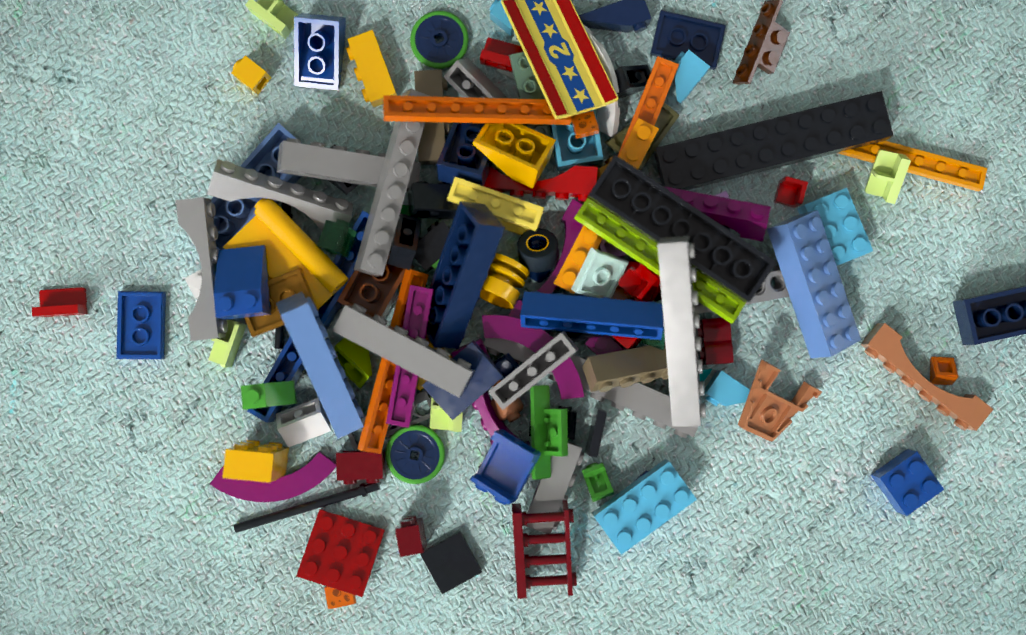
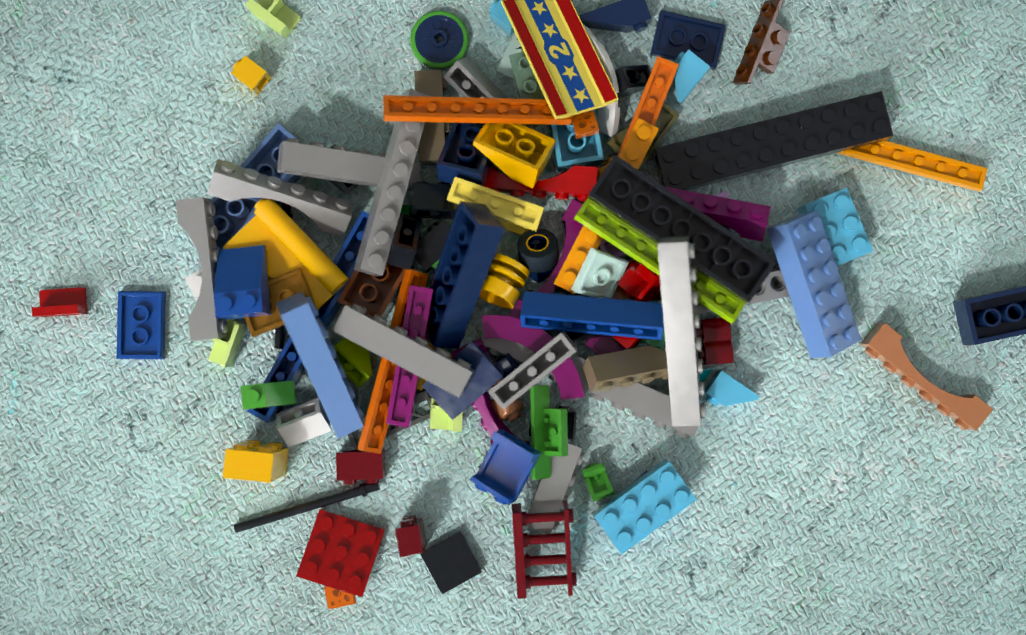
magenta tile [210,451,336,502] -> none
blue slope [294,13,346,90] -> none
clear green brick [317,219,357,258] -> none
yellow brick [346,30,397,108] -> none
dark blue wheel [385,425,445,484] -> none
red panel [480,38,524,73] -> none
black tile [585,407,607,458] -> none
nougat wing [738,360,822,442] -> none
red panel [774,176,808,208] -> none
yellowish green panel [864,149,911,204] -> none
blue brick [871,449,944,516] -> none
orange slope [930,357,958,385] -> none

